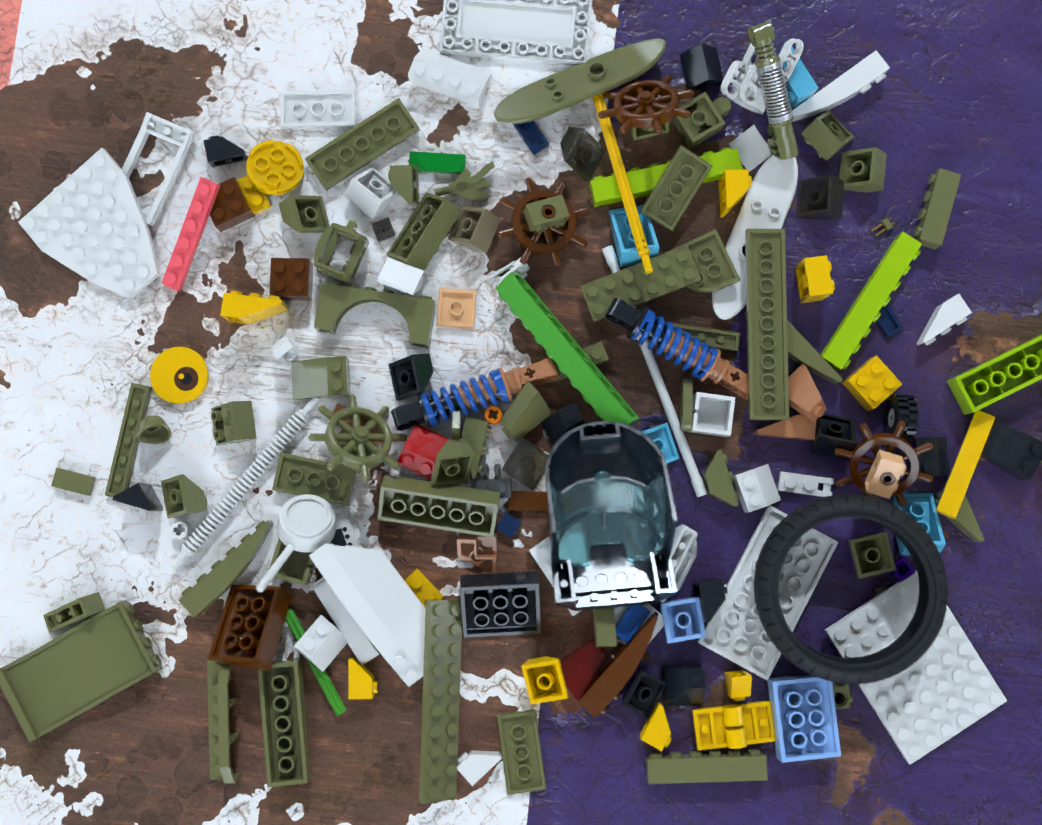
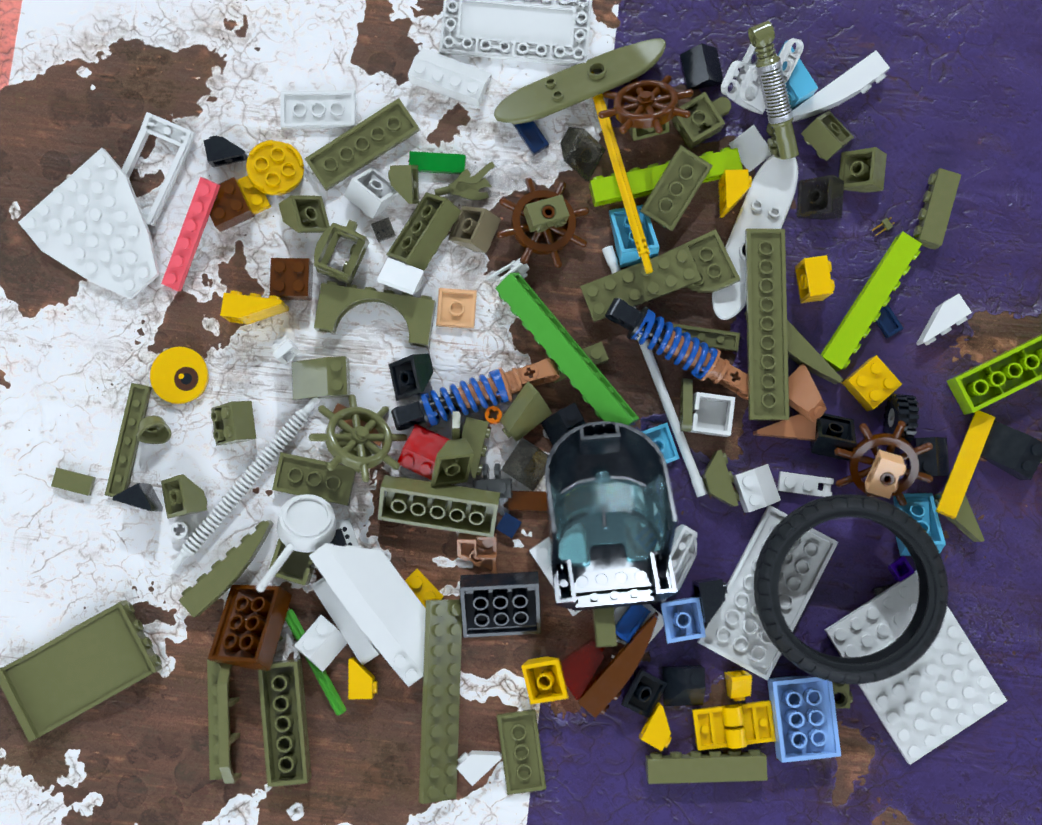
olive slope [43,592,105,633] -> none
olive slope [848,532,896,579] -> none

